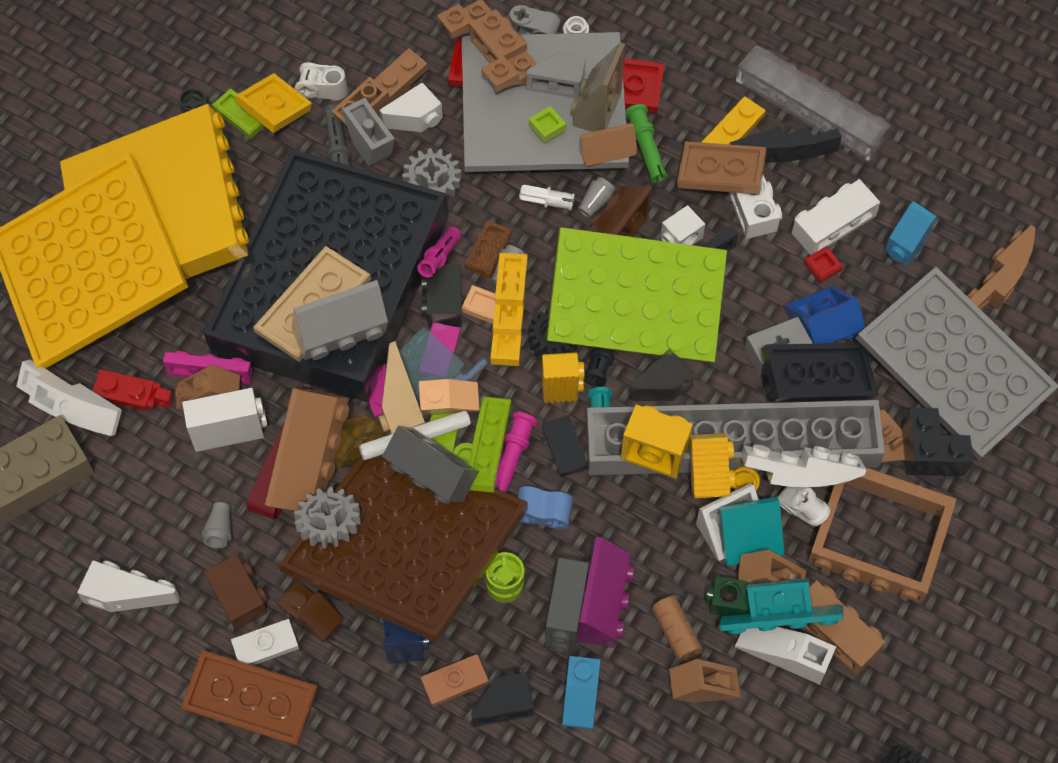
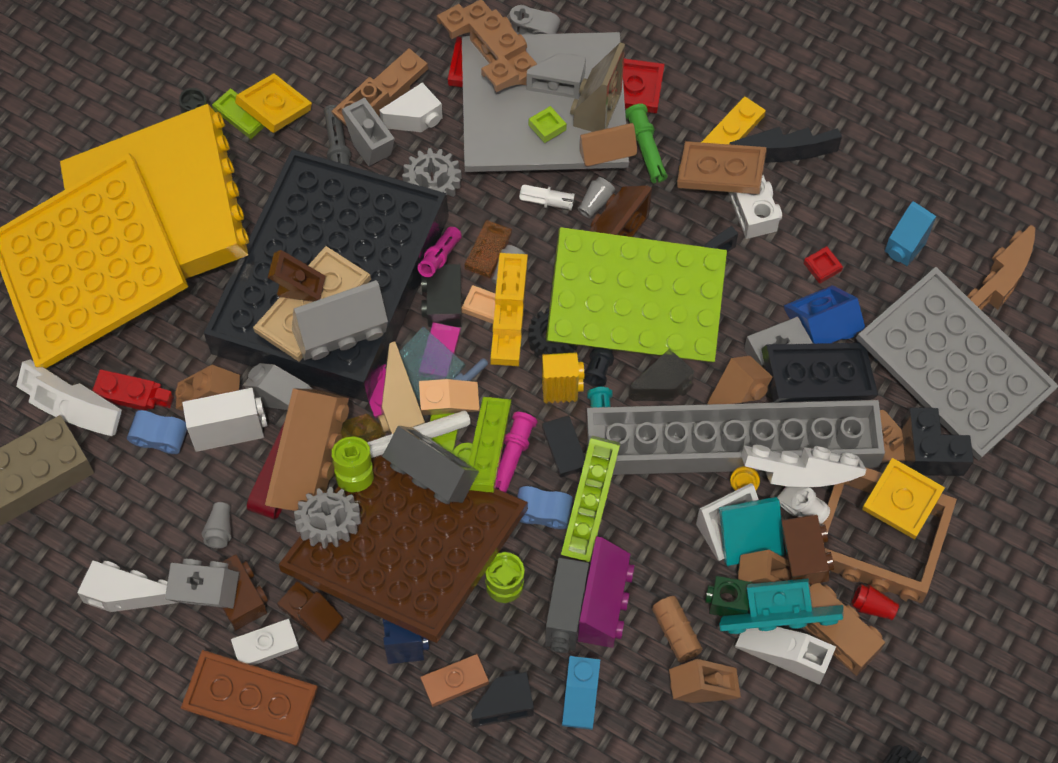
dark pink plate [163,351,254,385] -> none
white piece [295,62,348,100] -> none
white plate [563,16,589,34] -> none
yellow brick [621,404,693,479] -> none
white brick [660,205,705,245] -> none
yellow brick [689,433,735,498] -> none
clear brick [736,45,890,161] -> none
white brick [792,179,880,255] -> none
none -> medium blue axle [127,410,187,454]
none -> light grey brick [165,559,239,609]
none -> light grey slope [243,363,312,410]
none -> reddish brown slope [268,250,326,302]
none -> lime wheel [332,437,374,492]
none -> lime brick [561,436,621,562]
none -> medium nougat slope [707,356,773,405]
none -> reddish brown brick [782,515,834,584]
none -> red cone [851,584,899,620]
none -> yellow plate [862,458,945,540]

